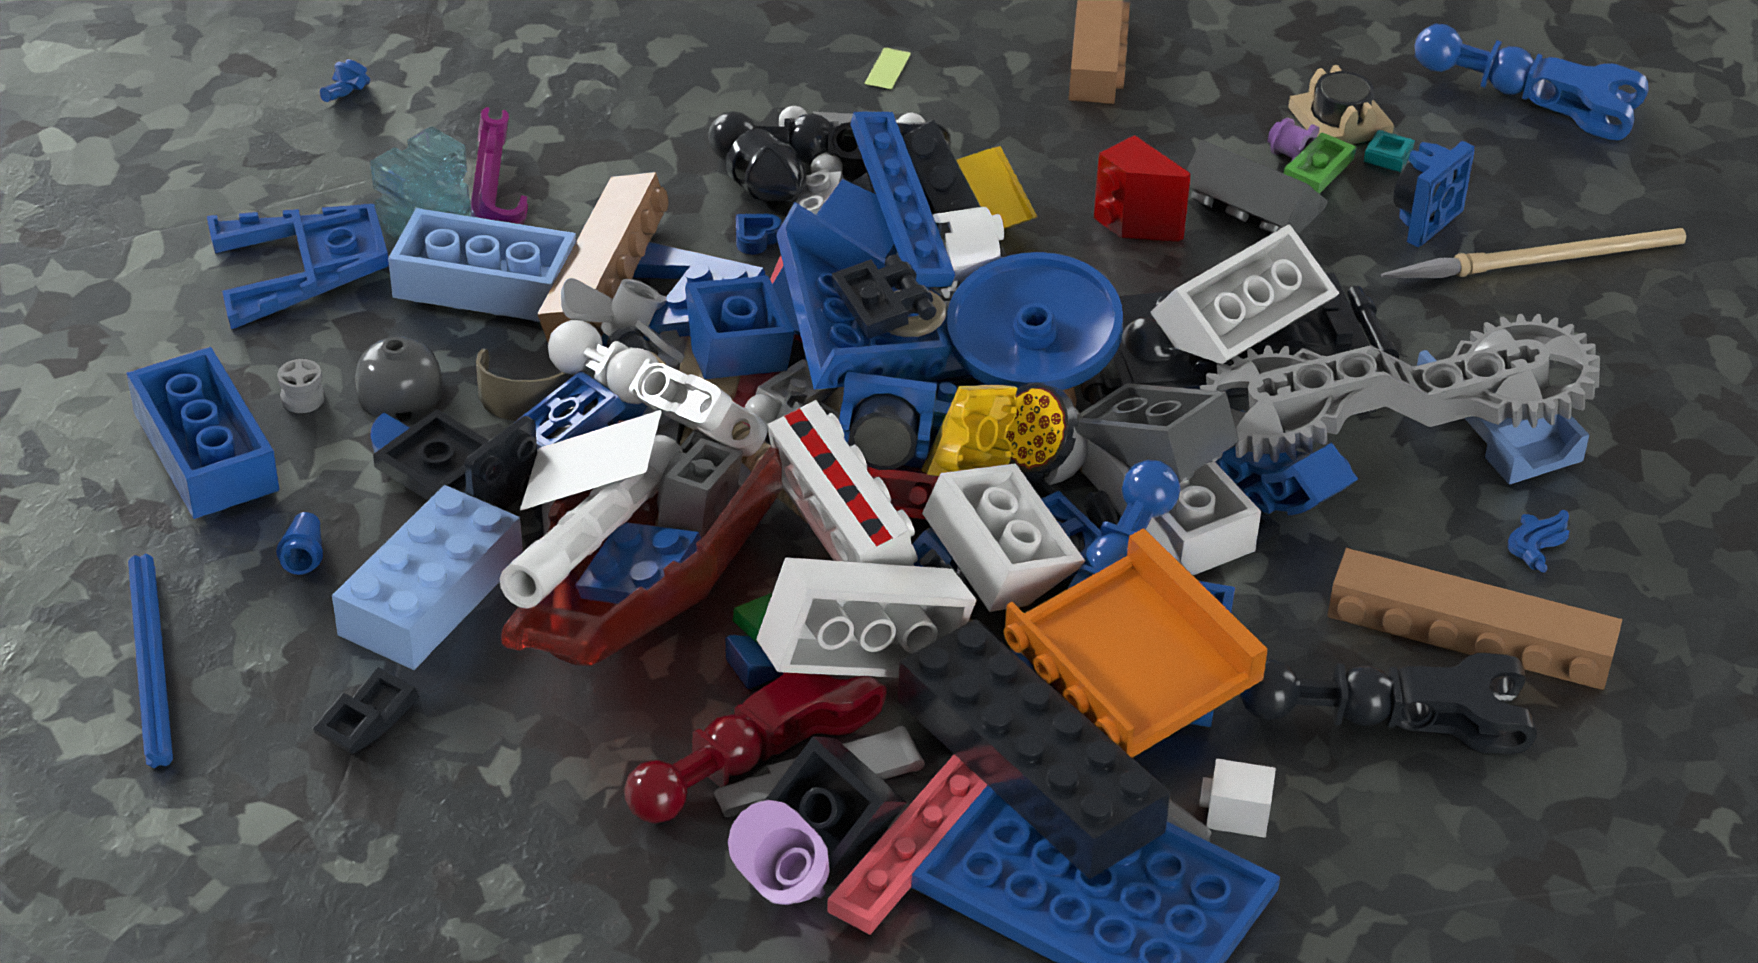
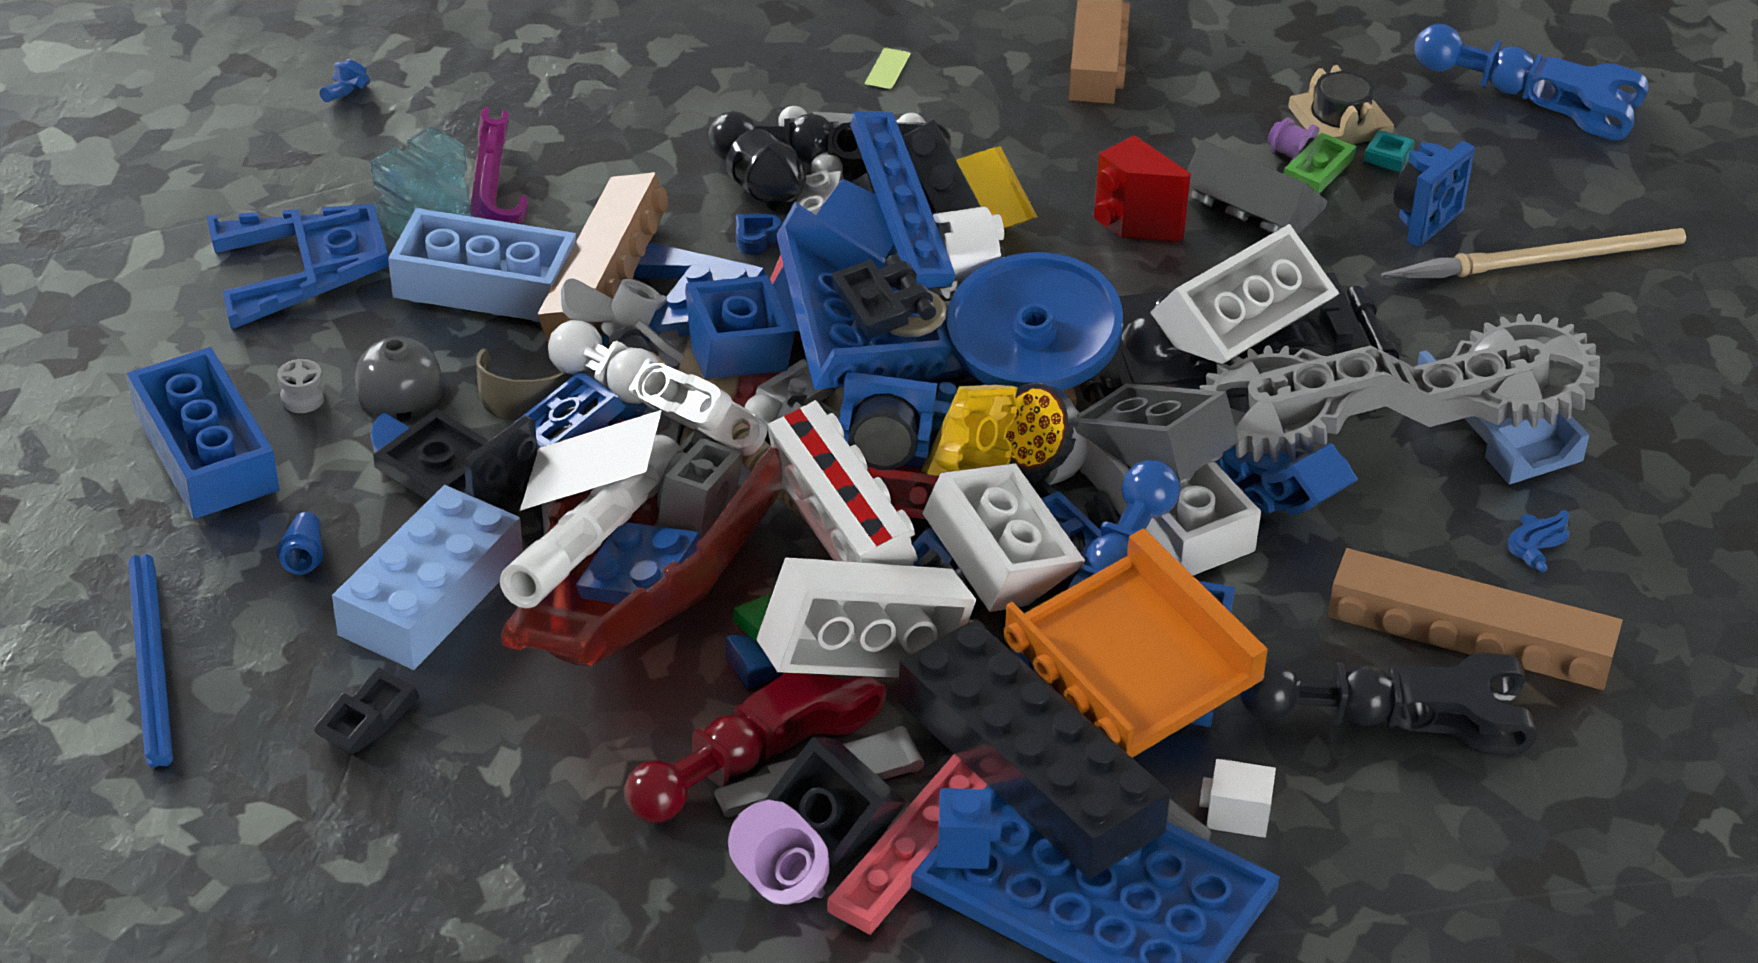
none -> blue brick [937,788,1001,869]

